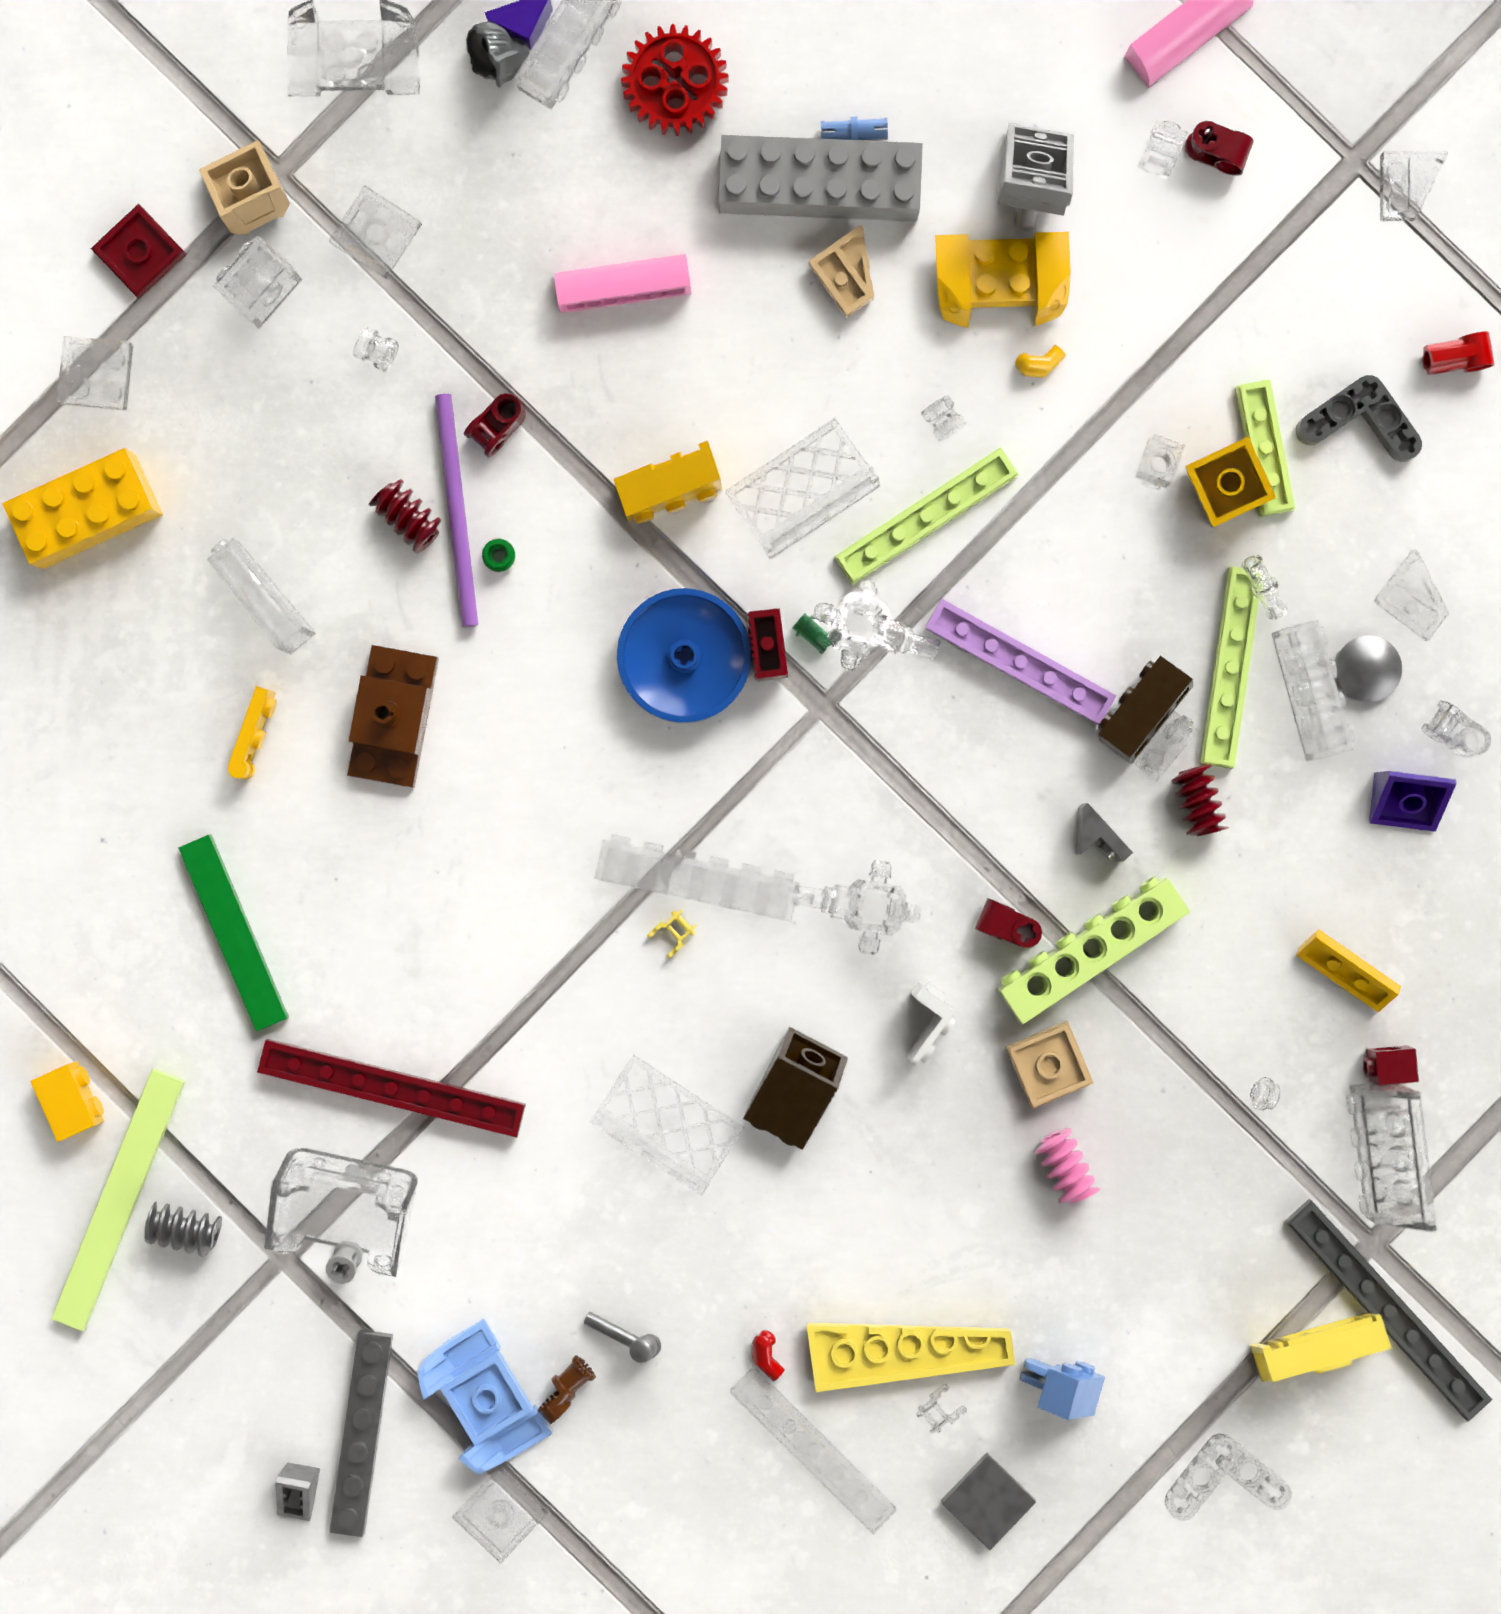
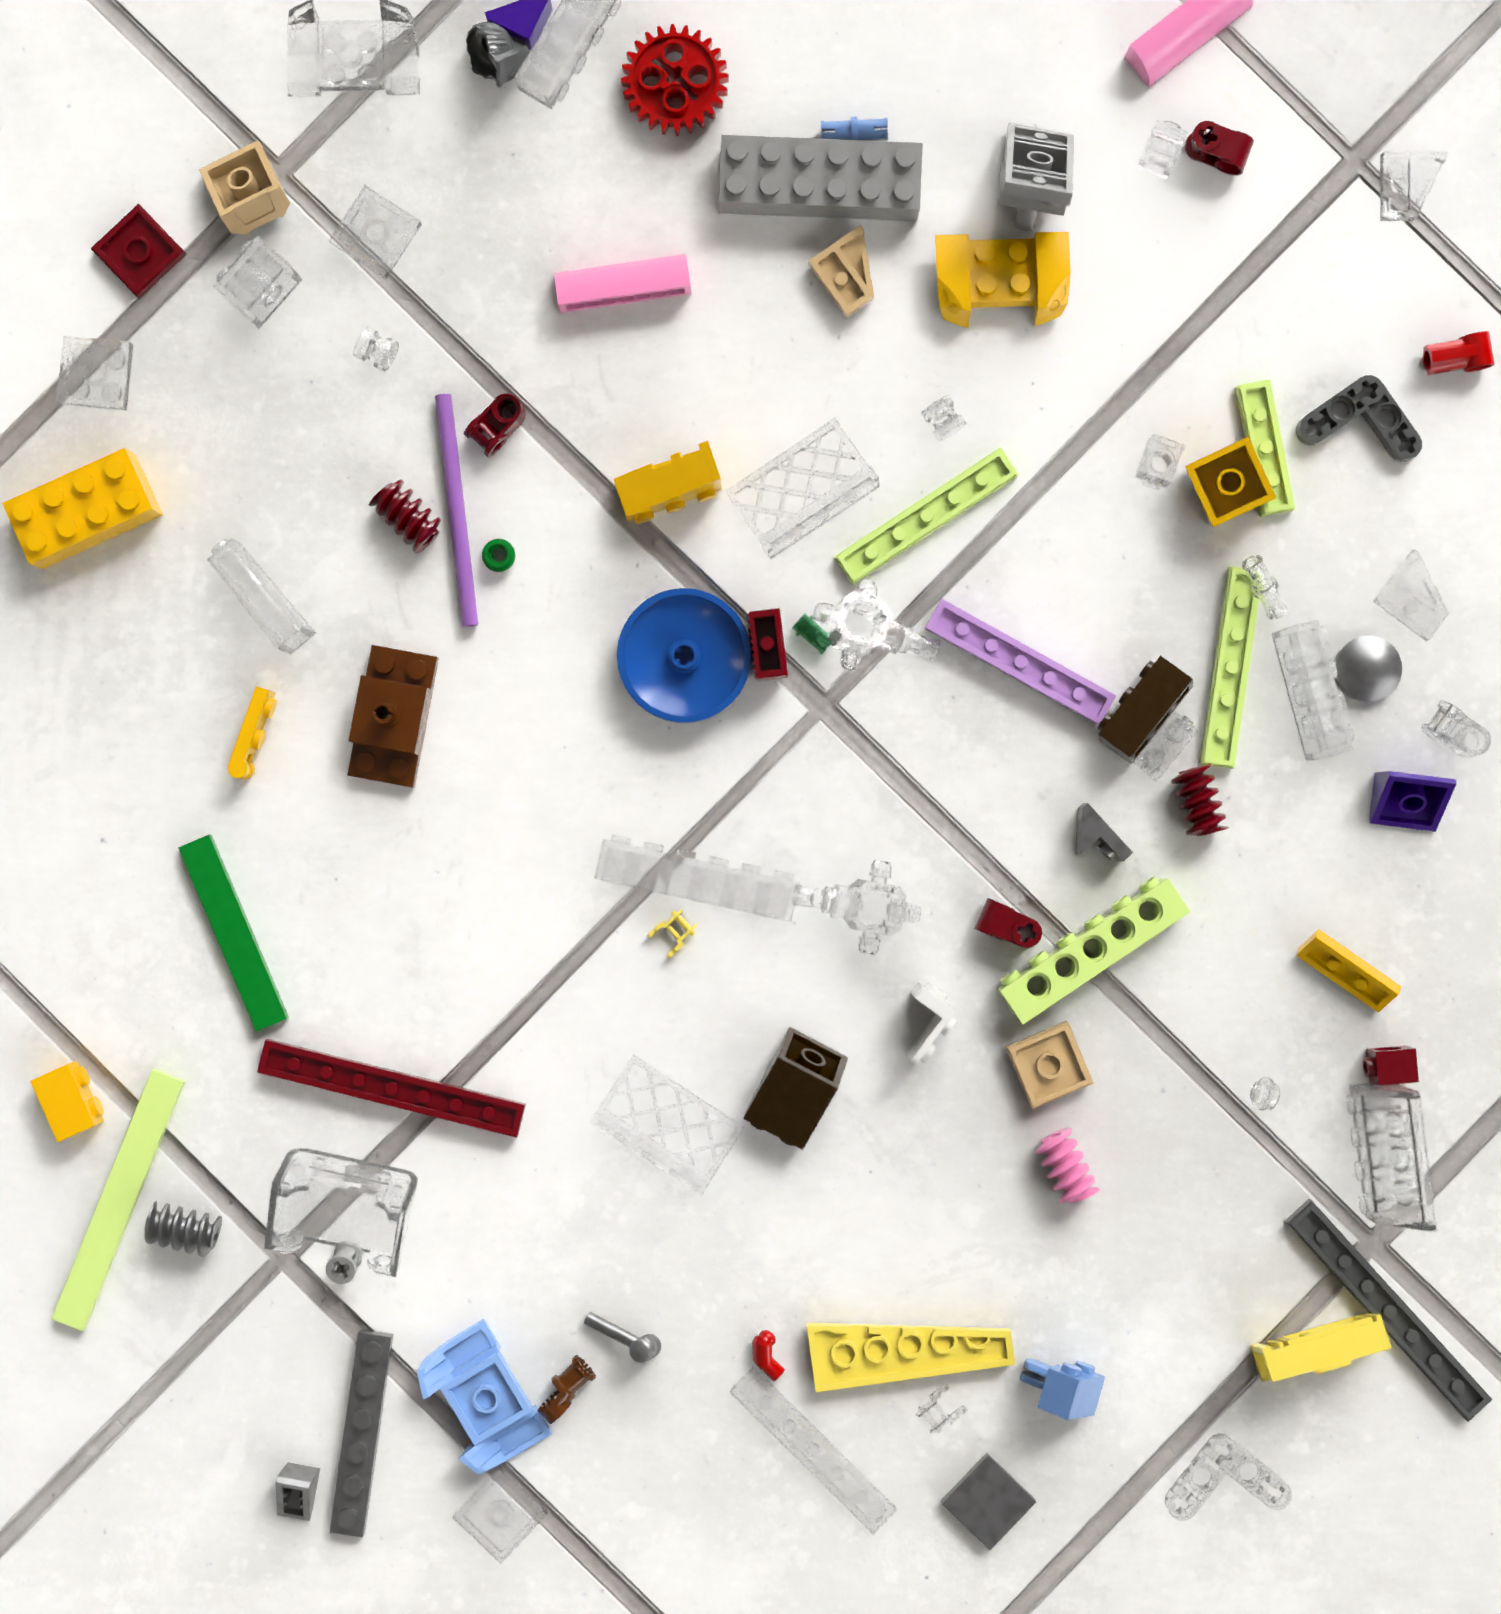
yellow arm [1015,345,1066,378] -> none

